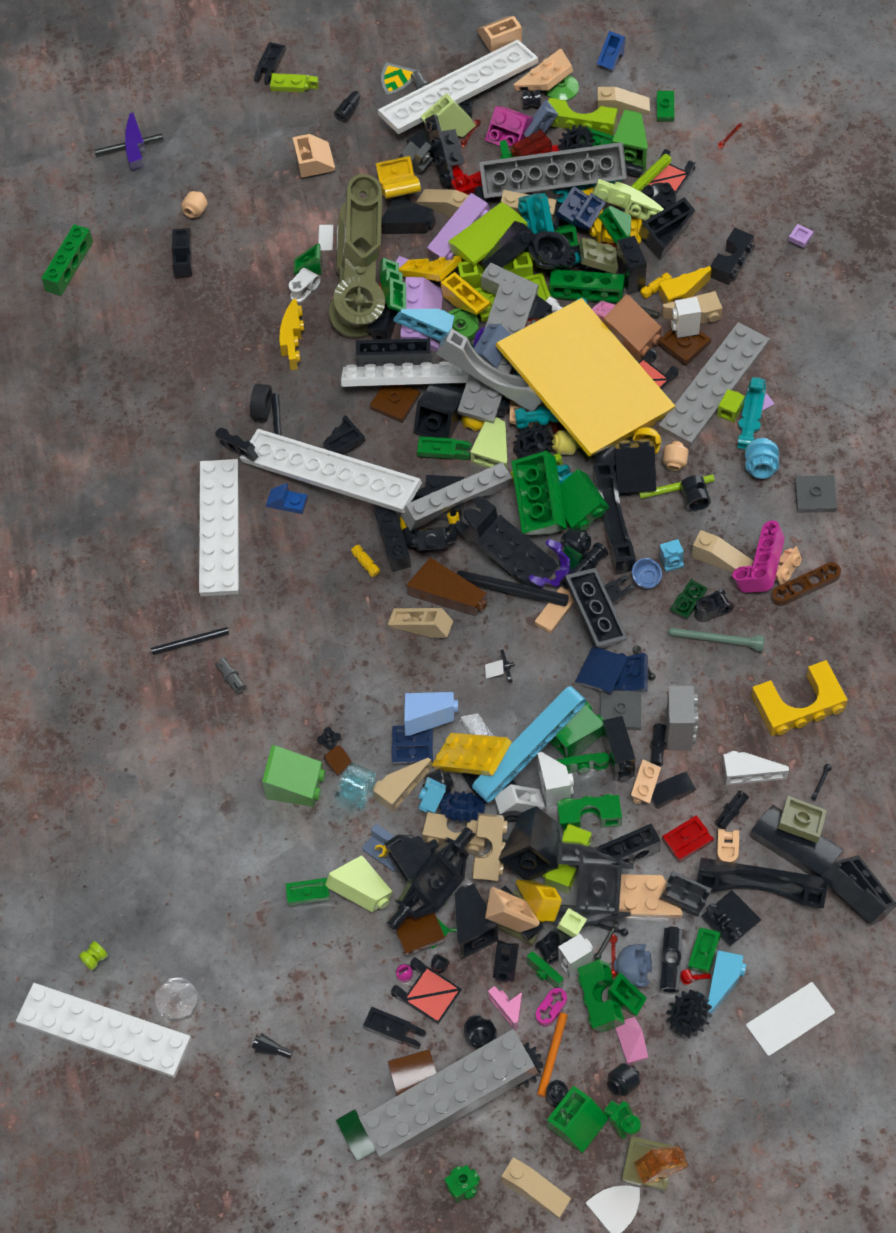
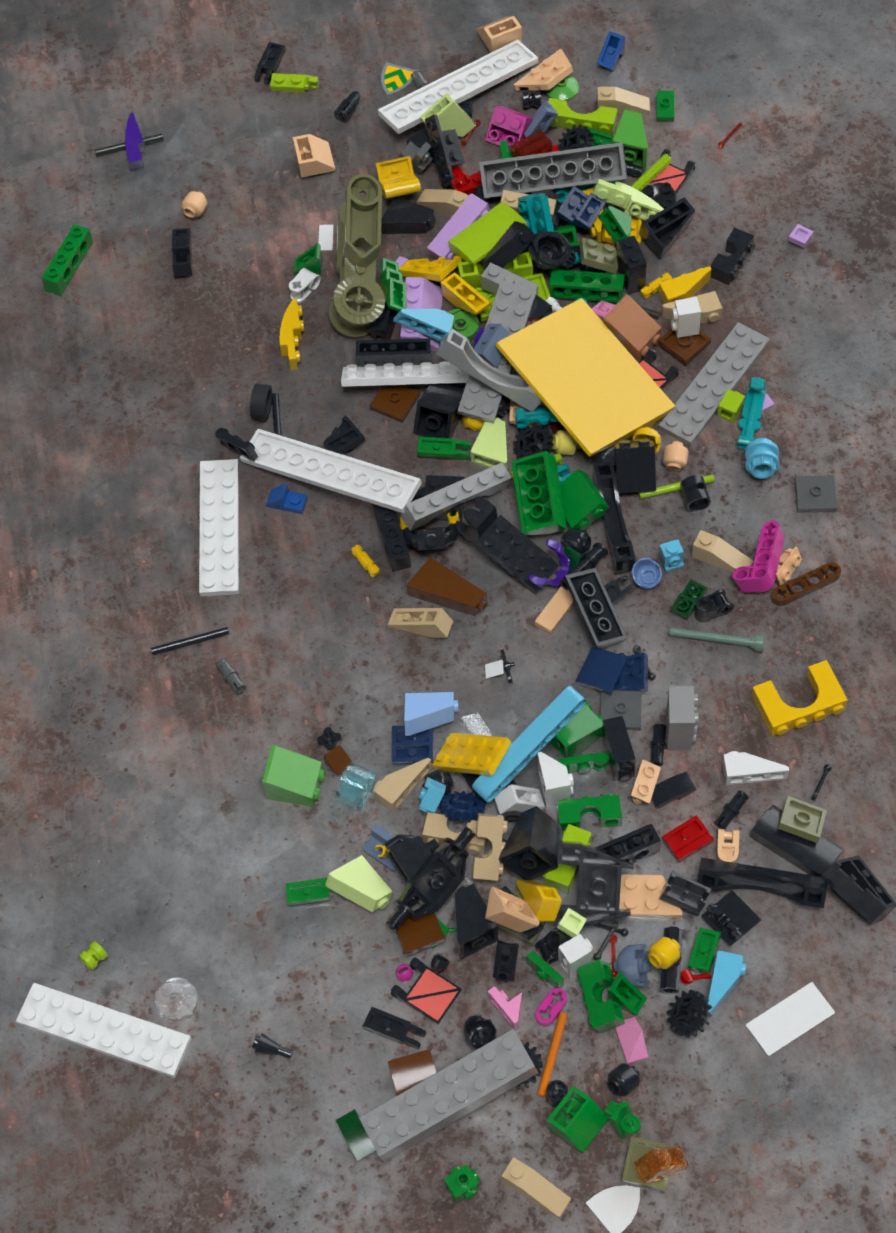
black axle [457,570,569,606] -> none
none -> yellow head [648,937,680,969]

